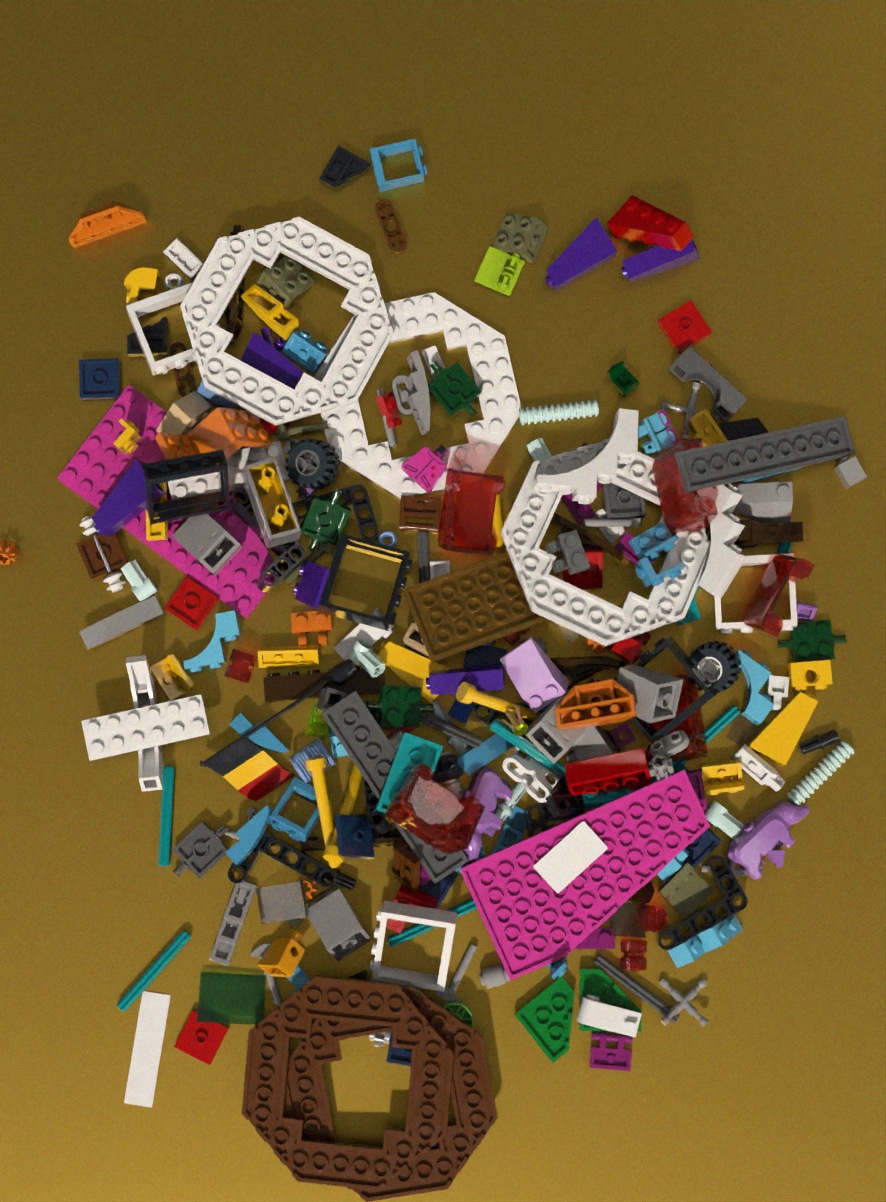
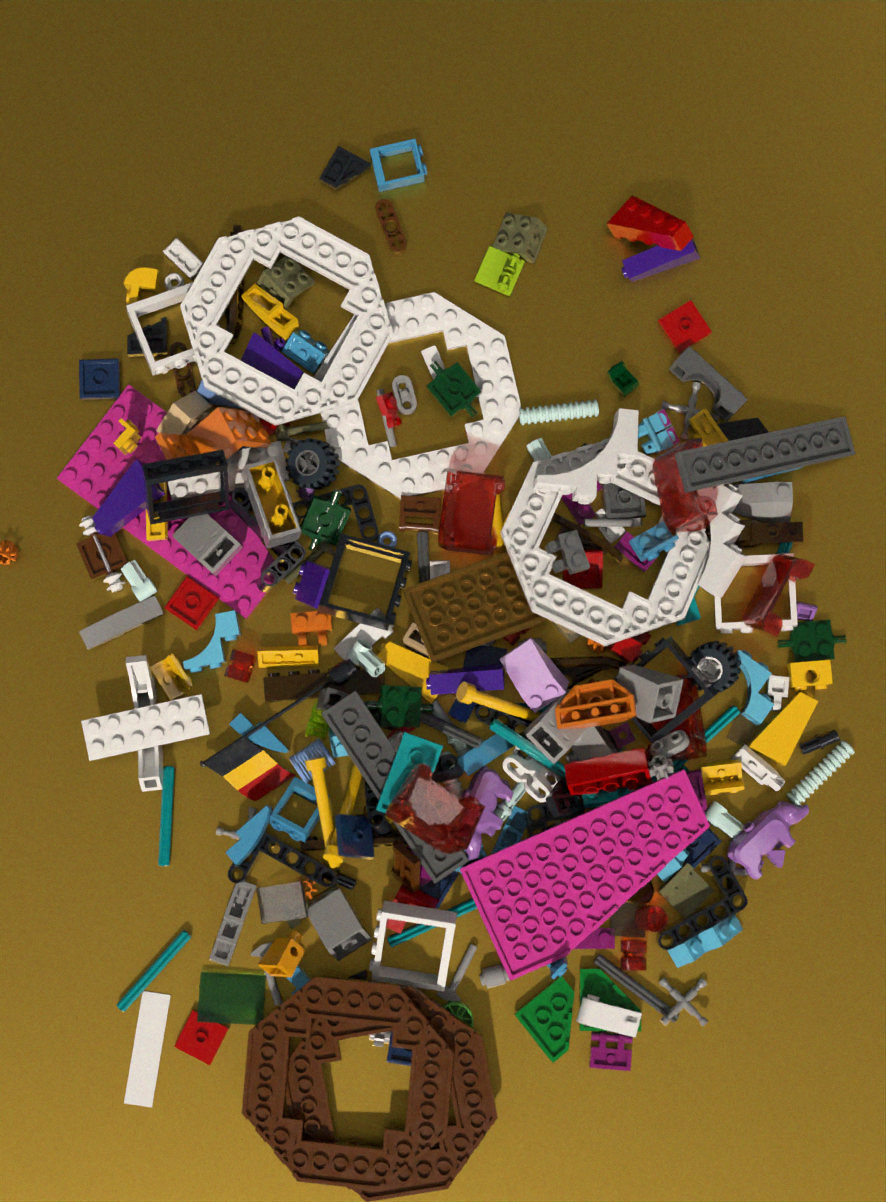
orange wedge [68,201,147,248] -> none
dark grey plate [172,821,229,879] -> none
dark pink torso [401,444,449,494] -> none
light grey slope [407,350,430,435] -> none
pearl gold piece [501,707,528,736] -> none
white sticker [533,821,608,893] -> none
dark purple slope [545,218,617,291] -> none
dark azure bracket [635,557,686,587] -> none
light grey brick [834,456,867,489] -> none

